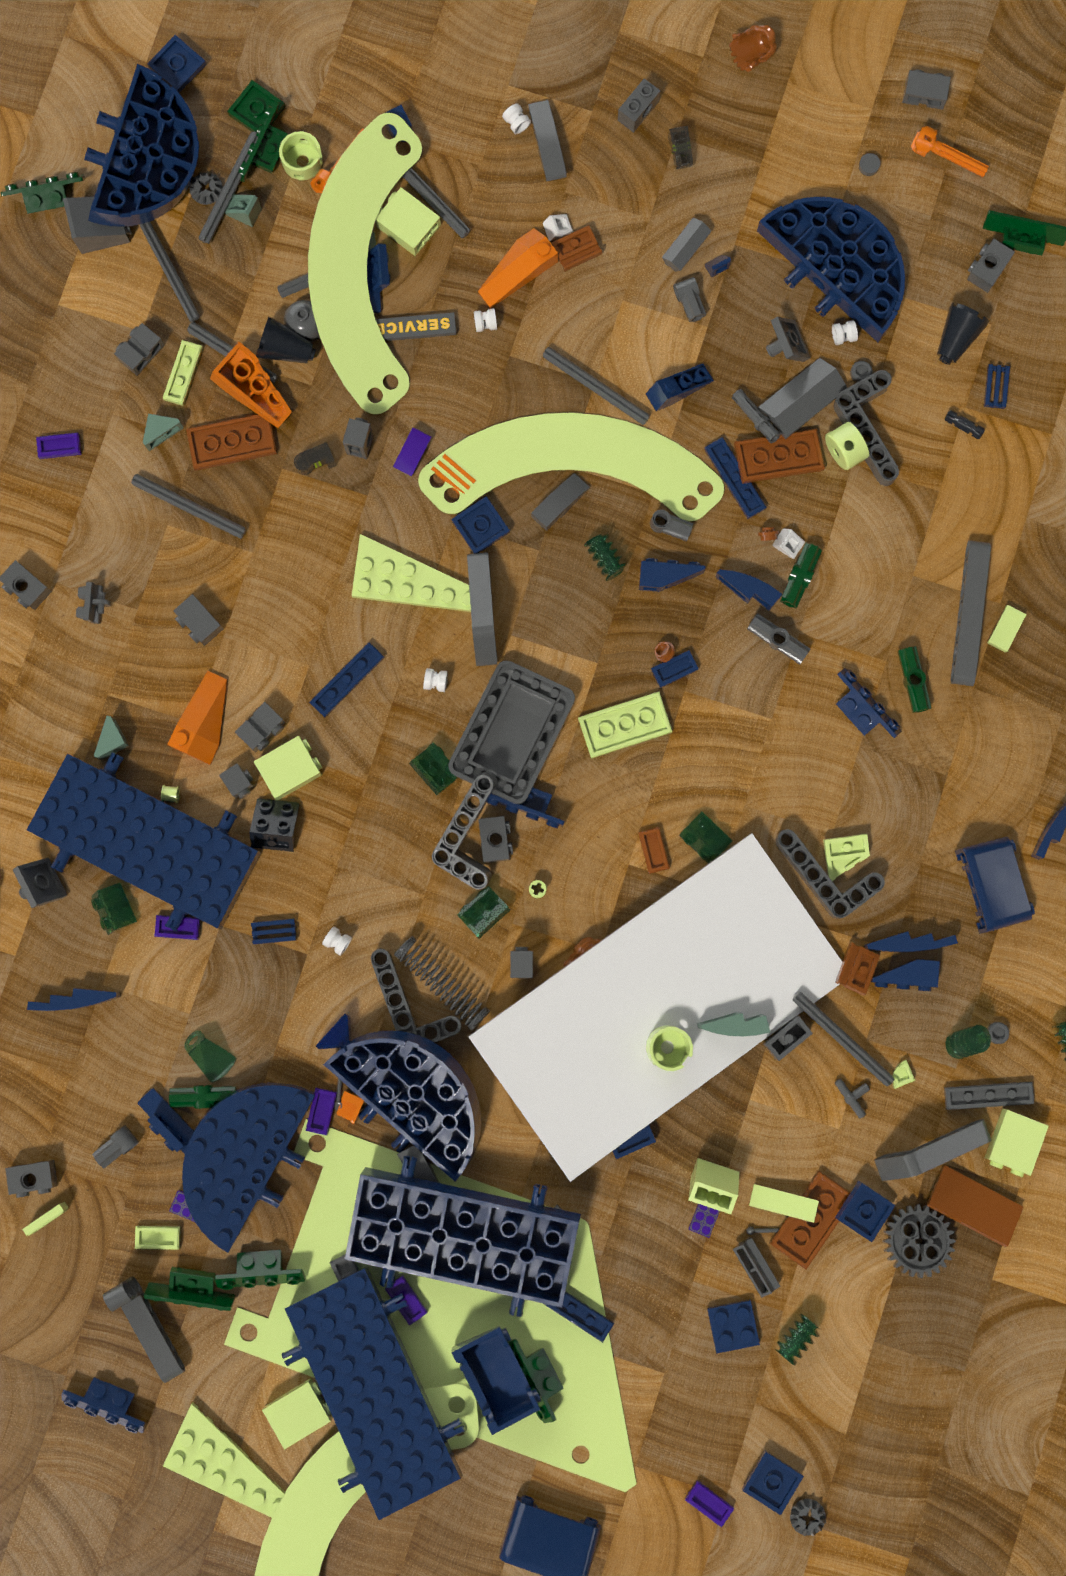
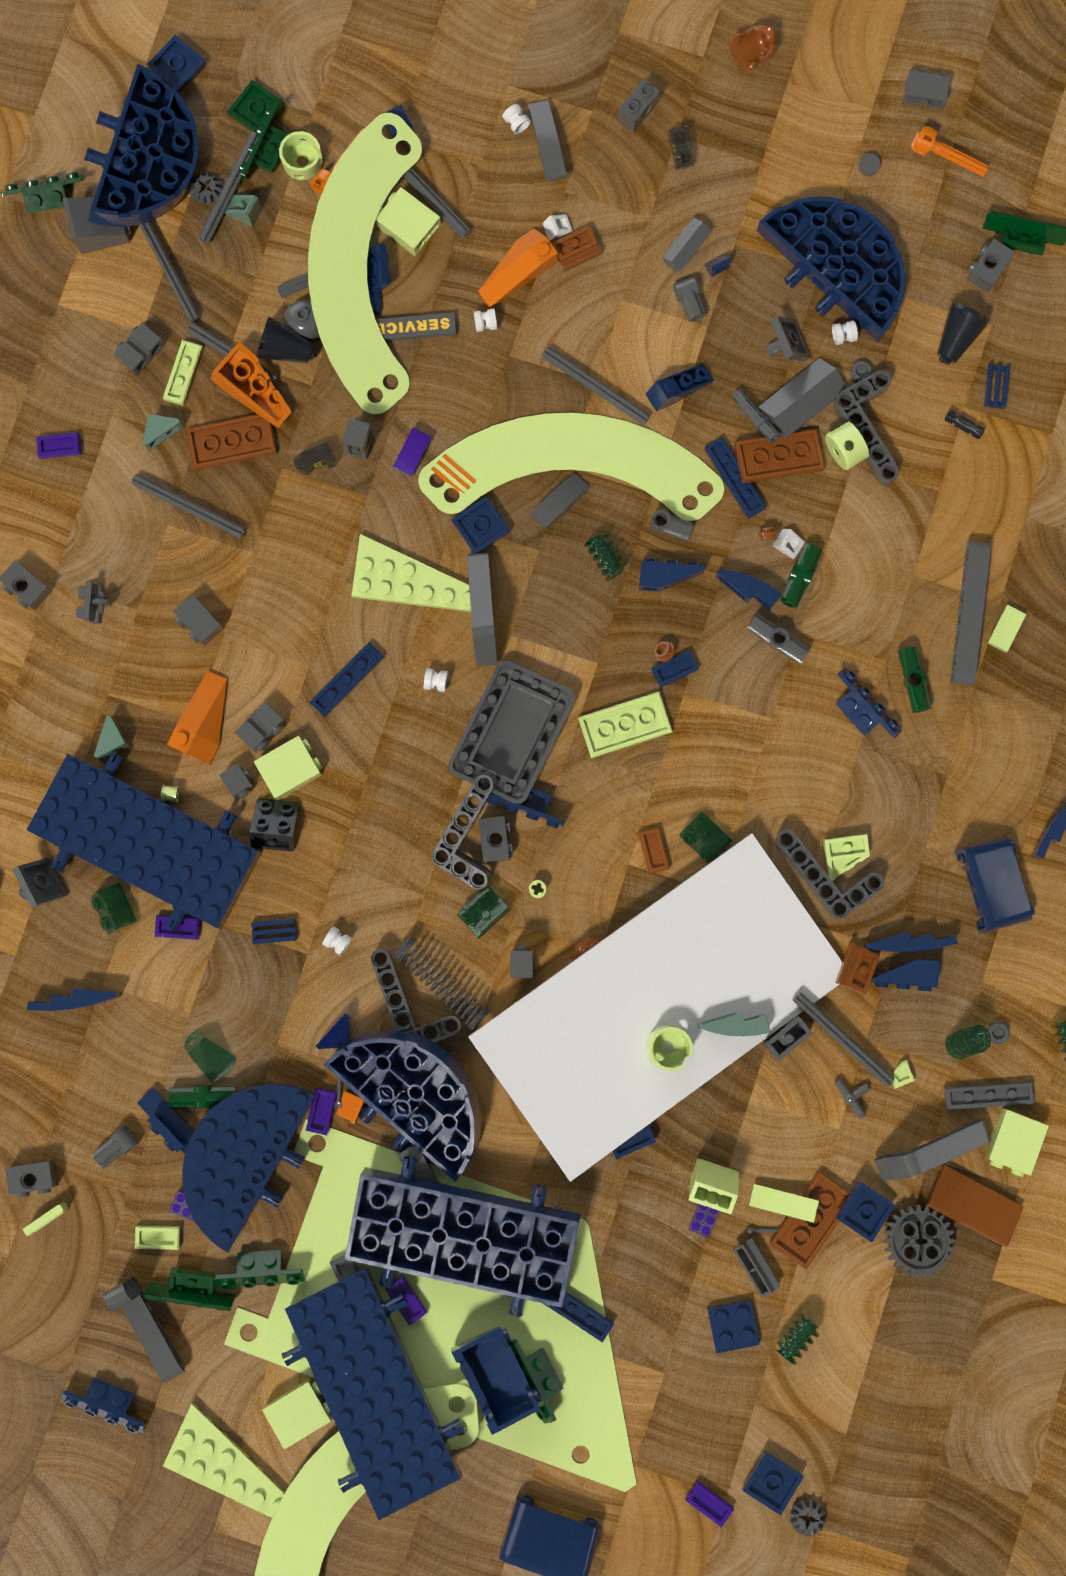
clear green bracket [409,742,458,796] -> none

